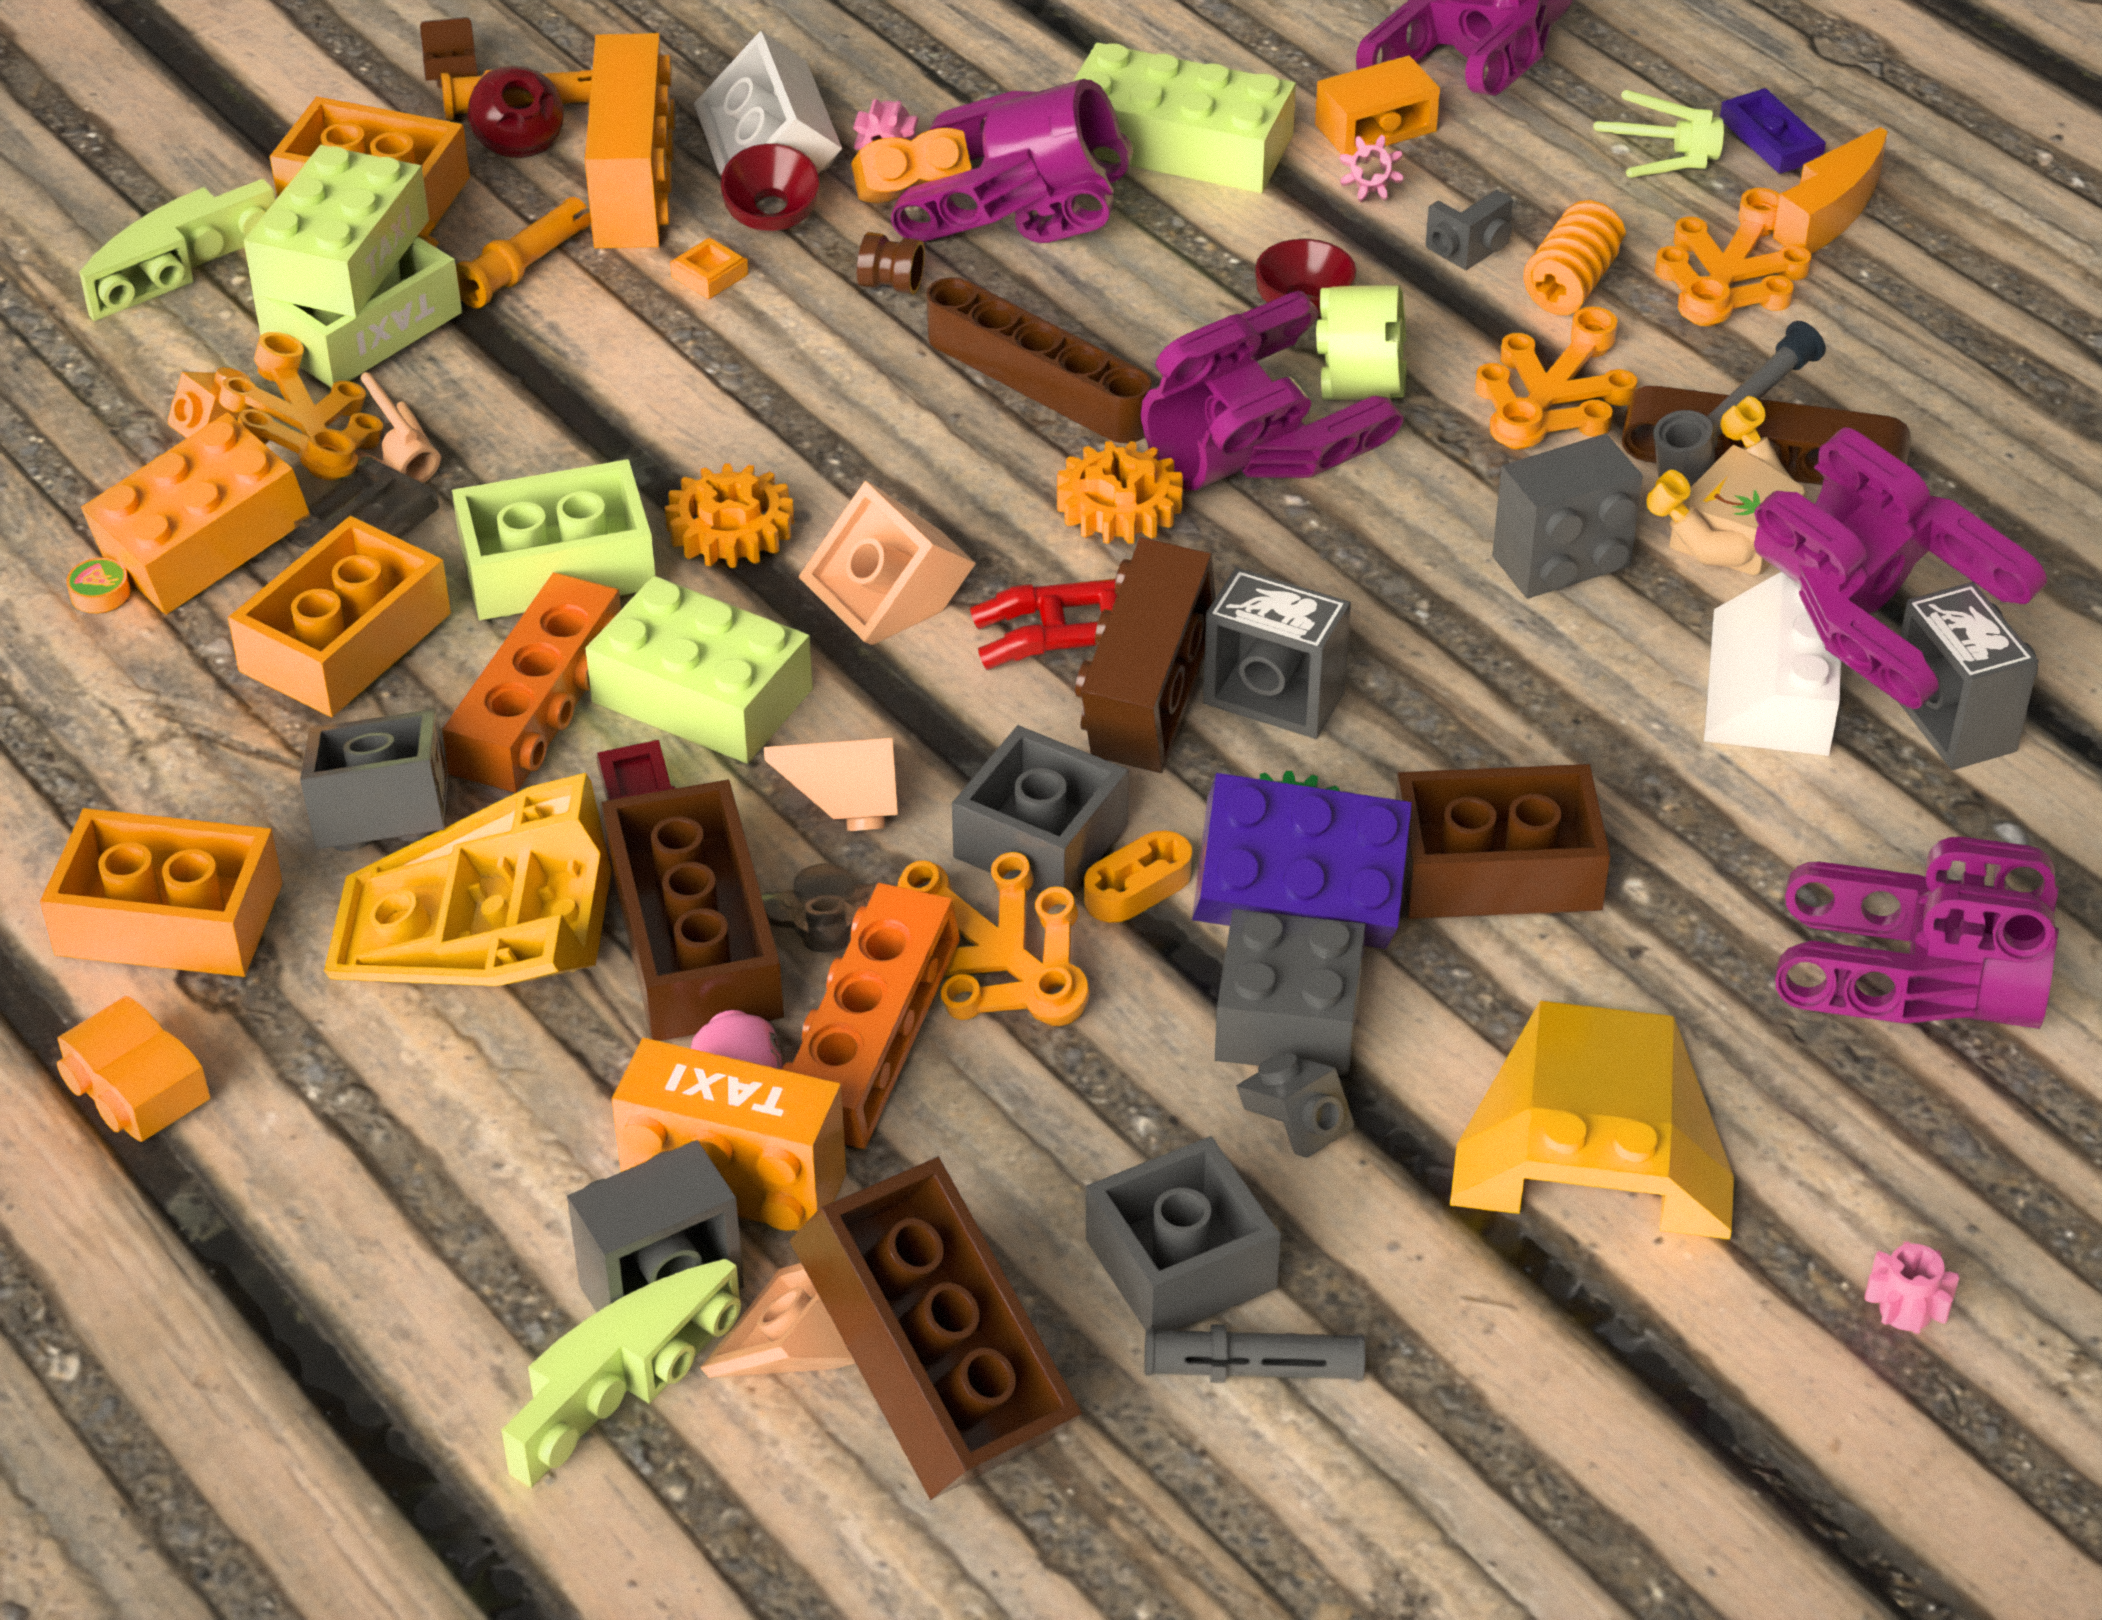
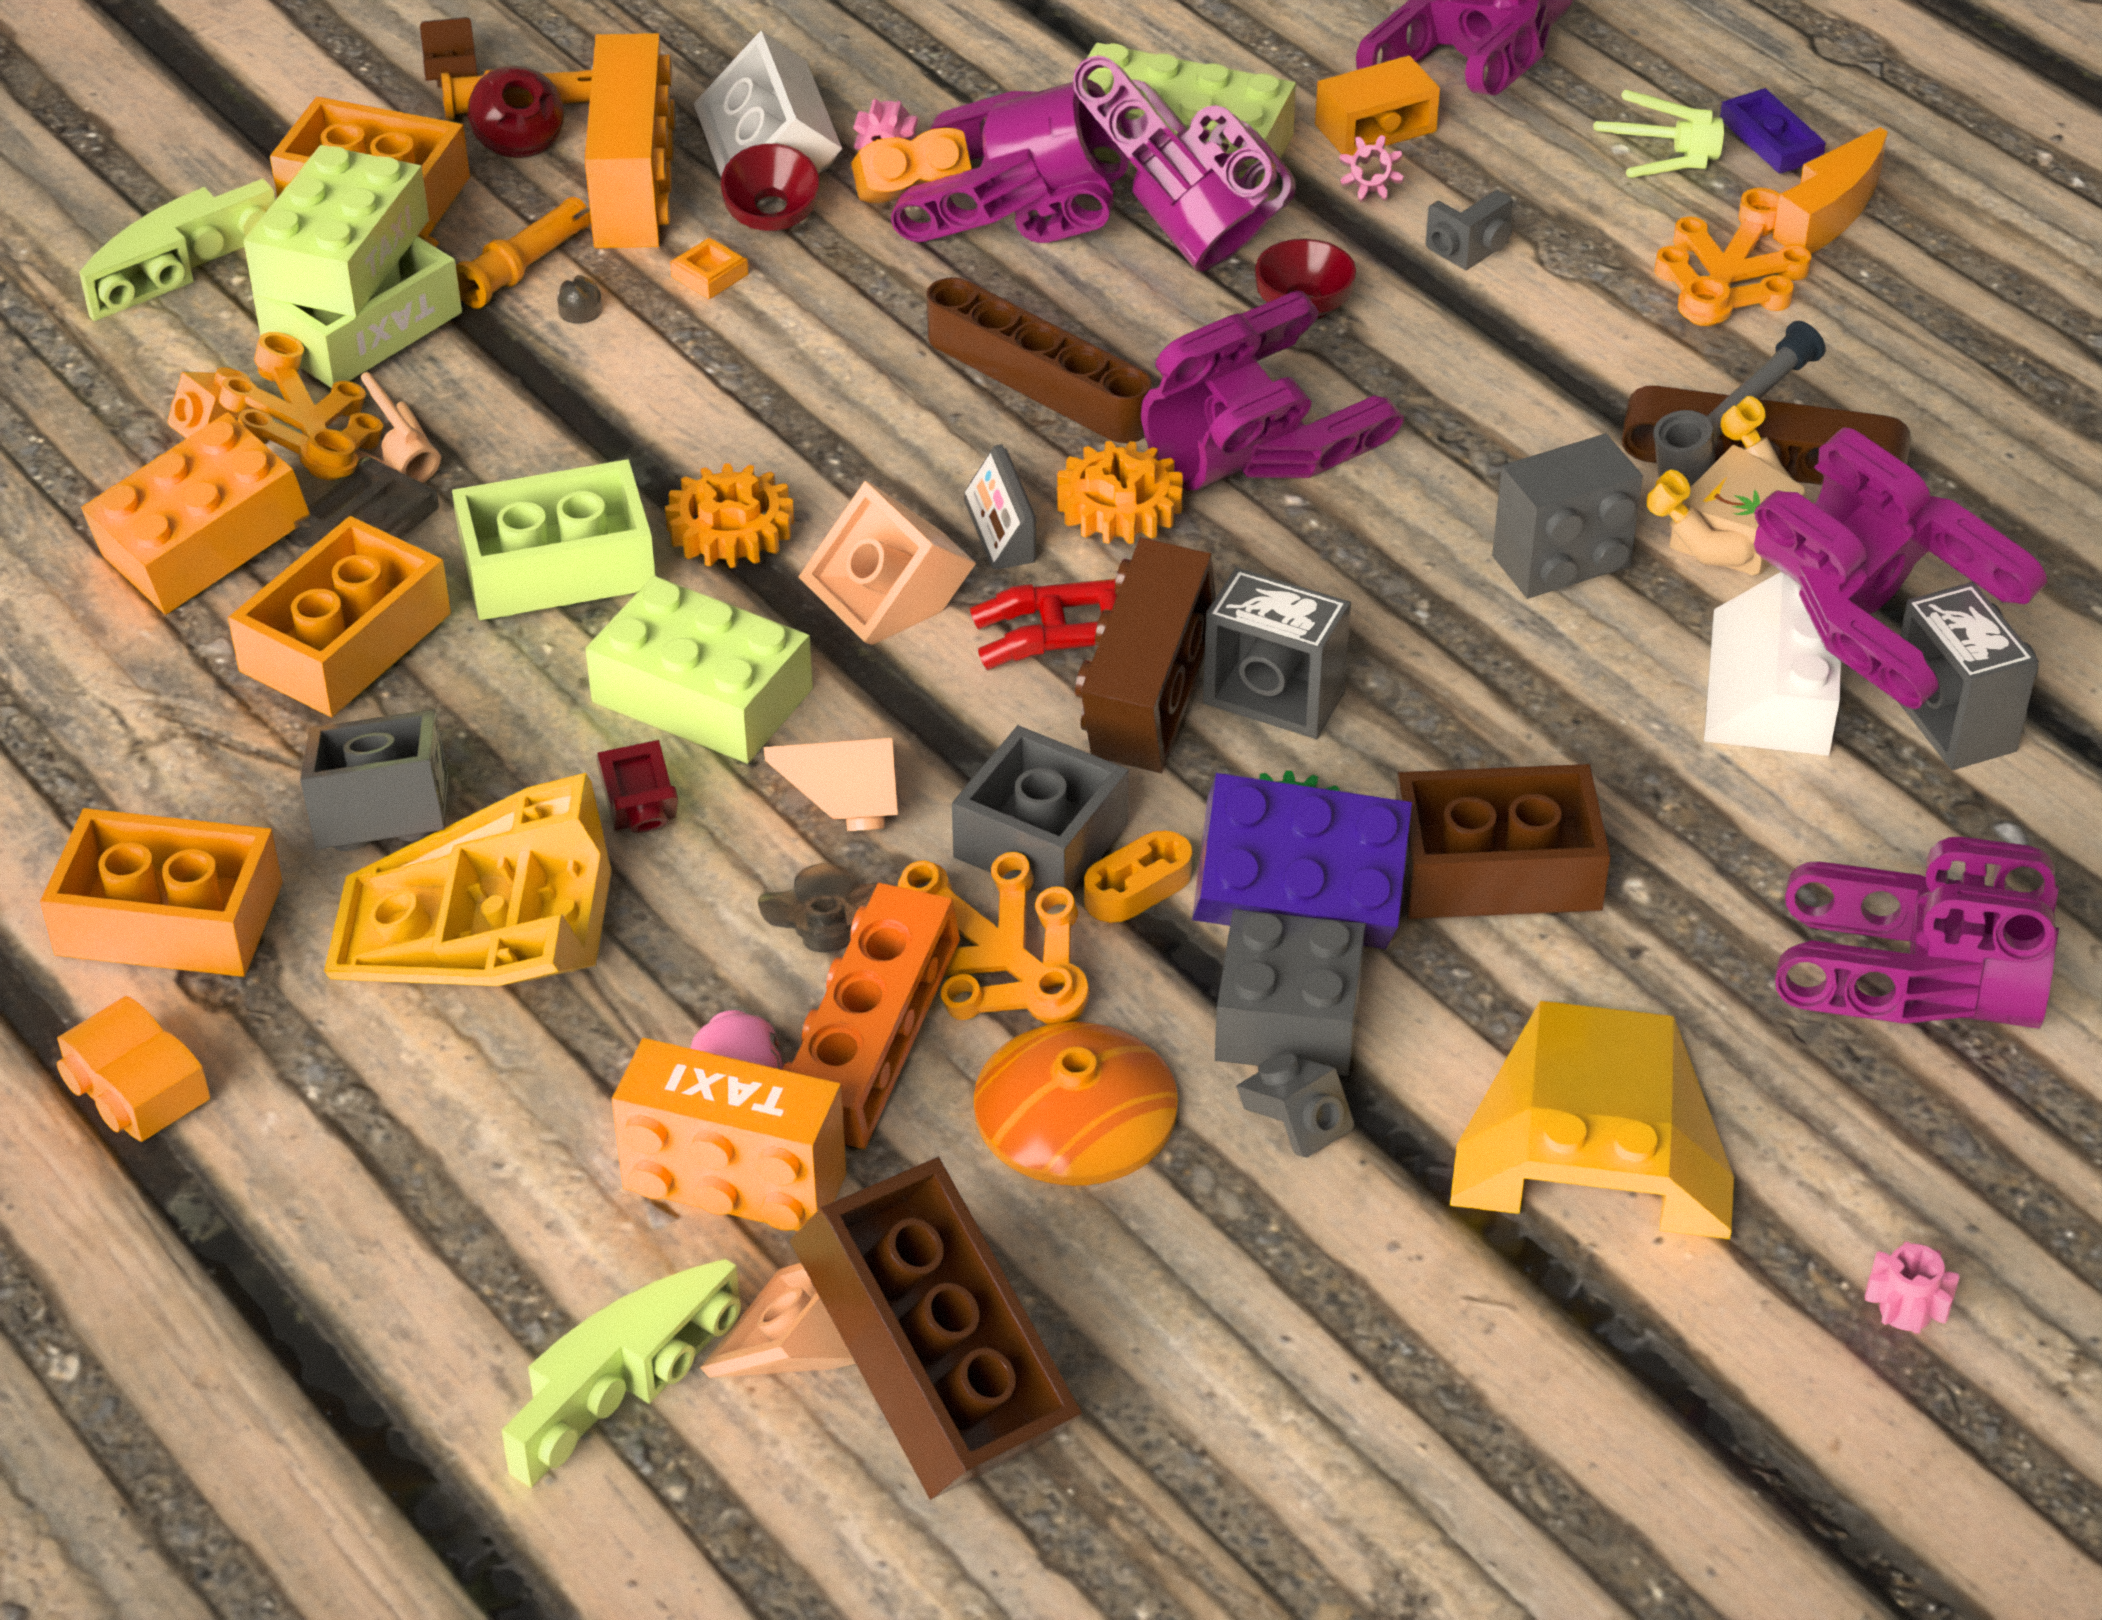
tile [66,558,131,613] -> none
orange brick [442,572,621,793] -> none
dark grey brick [567,1140,744,1313] -> none
reddish brown brick [602,779,784,1041] -> none
reddish brown wheel [857,232,925,295] -> none
dark grey brick [1086,1136,1281,1331] -> none
dark grey pin [1144,1324,1365,1383] -> none
yellowish green brick [1316,284,1407,401] -> none
light orange plant [1475,307,1637,449] -> none
light orange piece [1523,200,1626,315] -> none
none -> clear smoke hinge [557,275,602,324]
none -> slope [964,444,1036,569]
none -> dish [974,1022,1178,1186]
none -> magenta piece [1073,55,1296,272]

